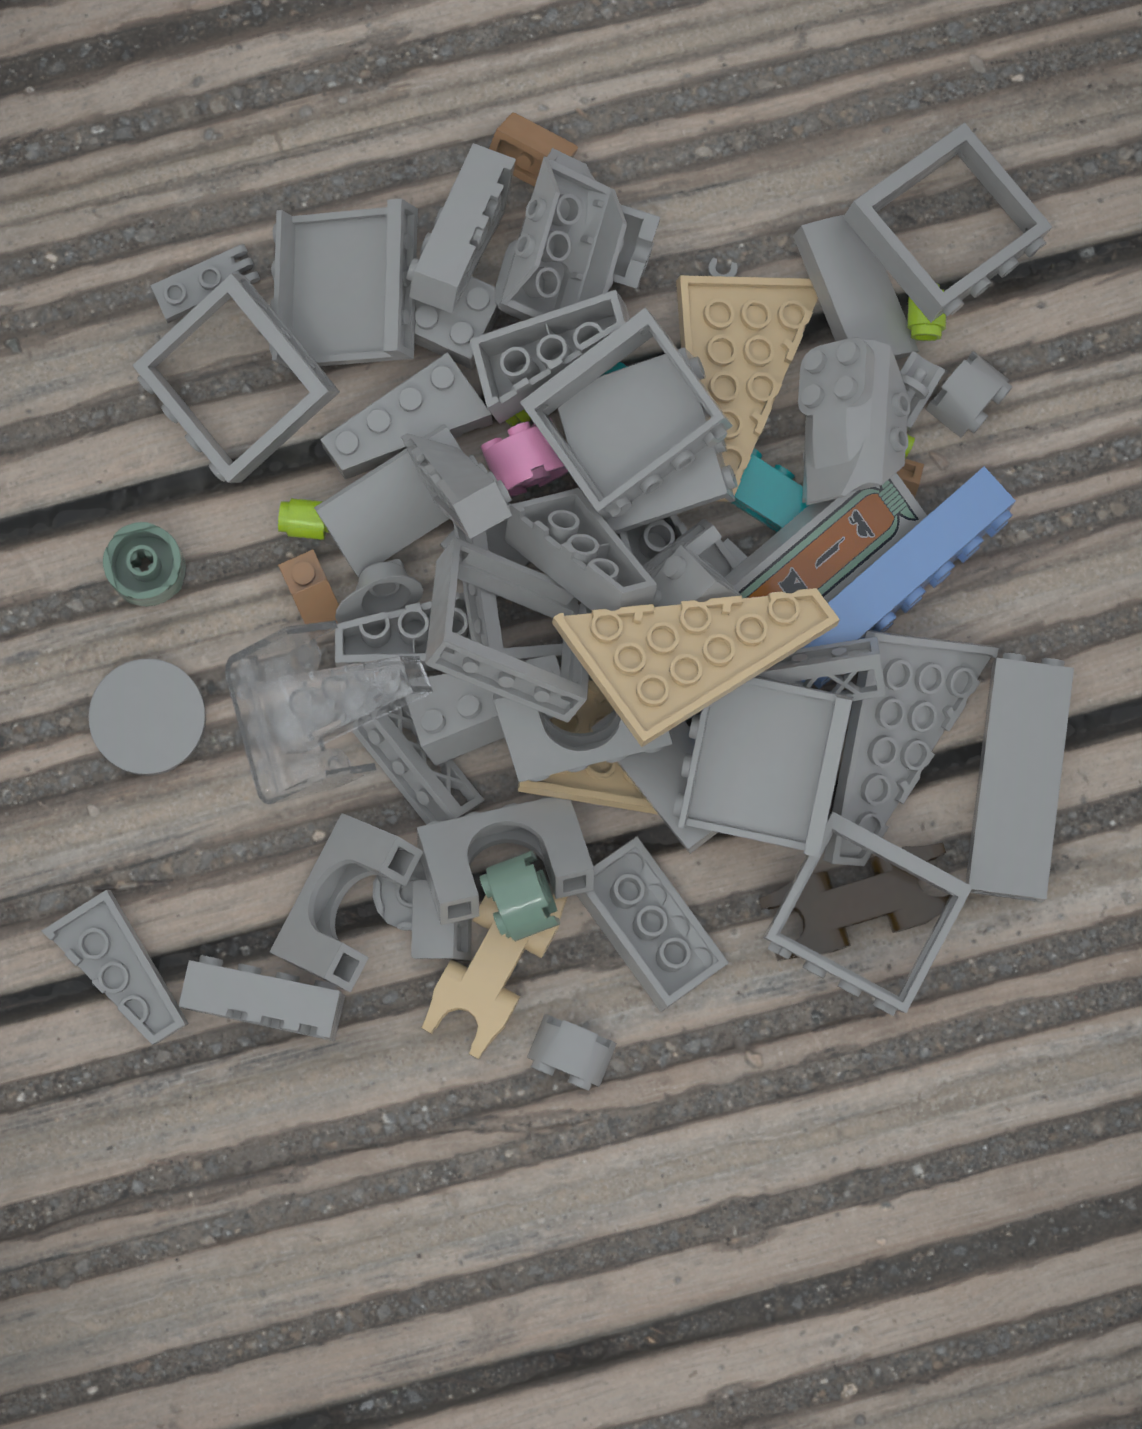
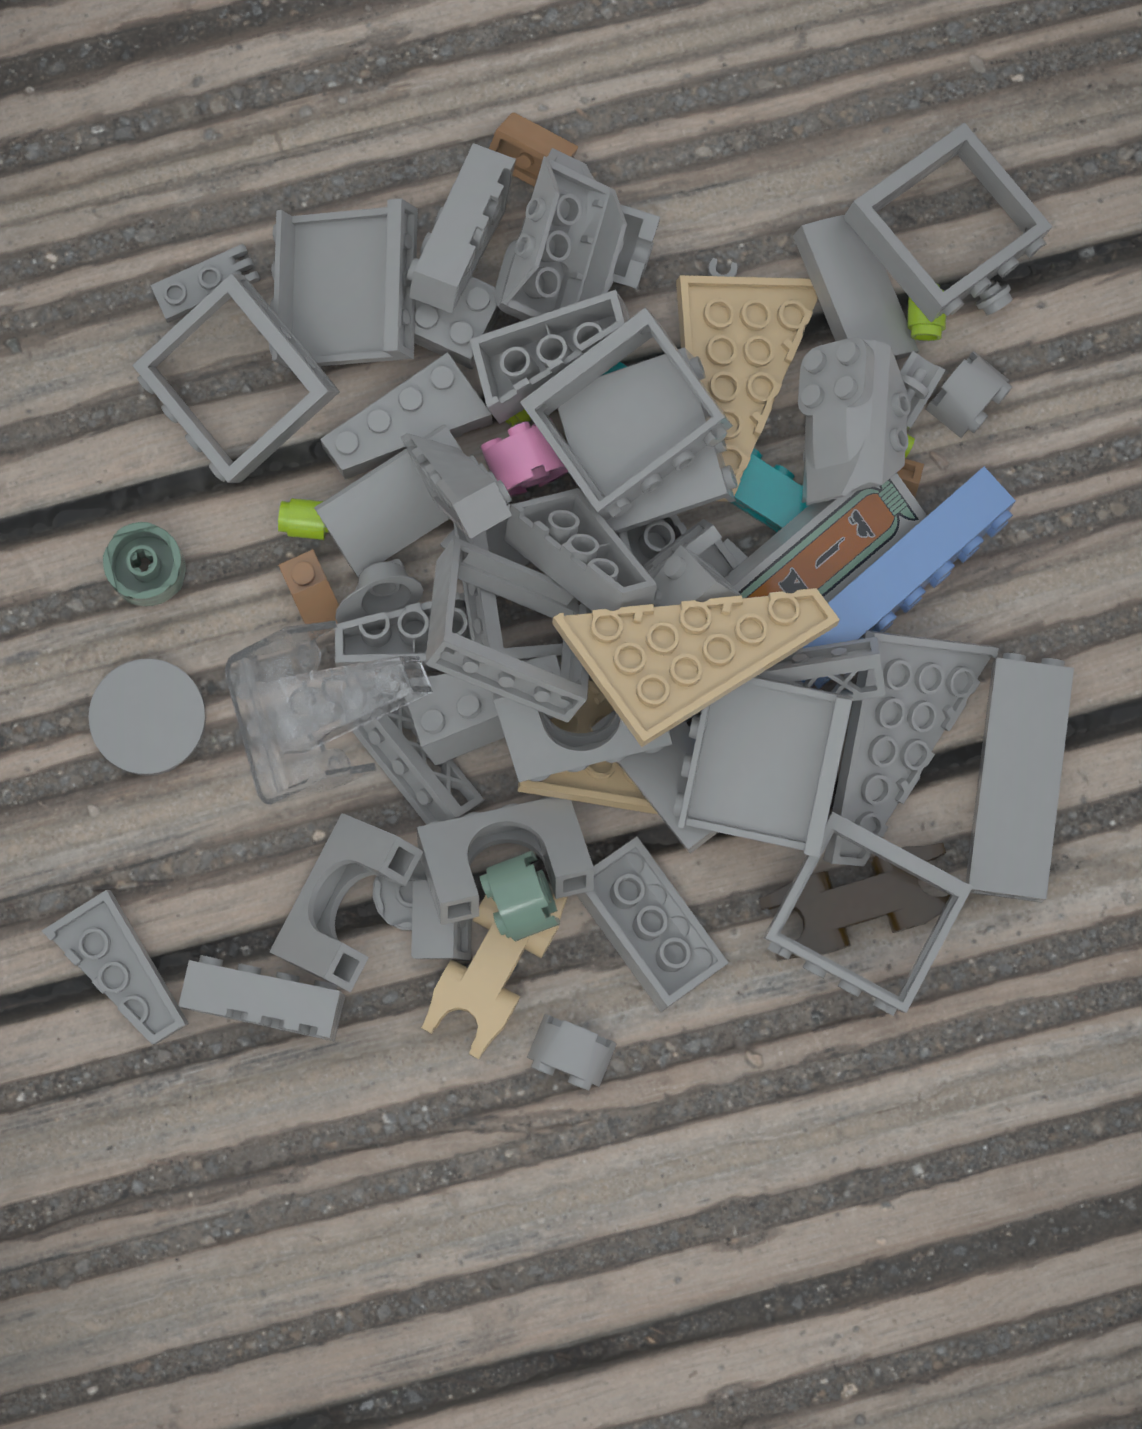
none -> light grey plate [975,281,1013,315]

